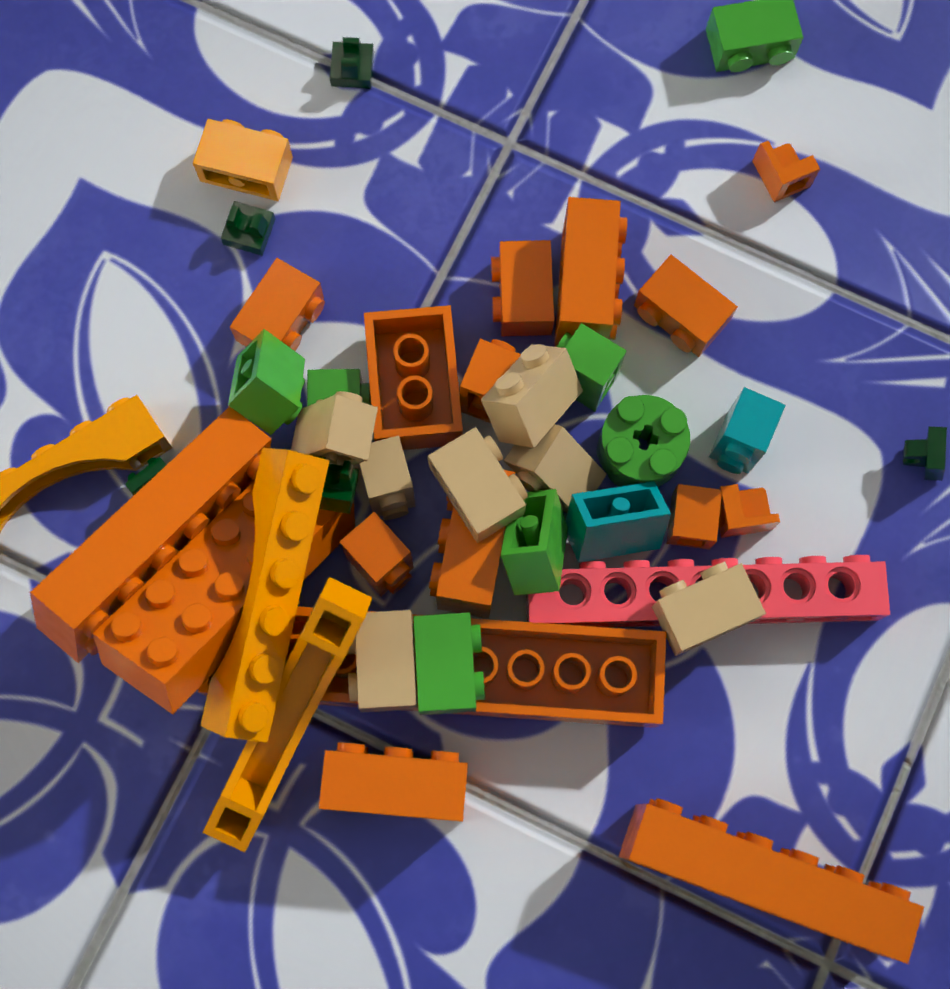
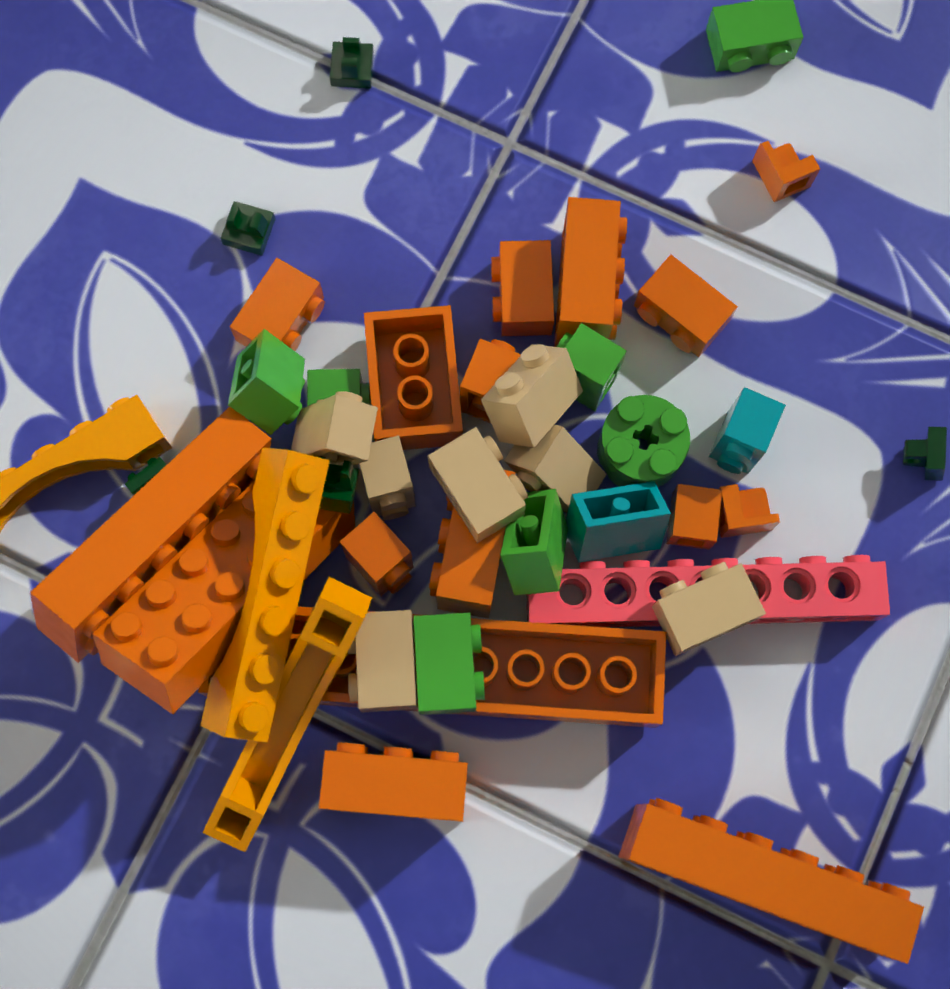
light orange brick [193,119,293,202] -> none

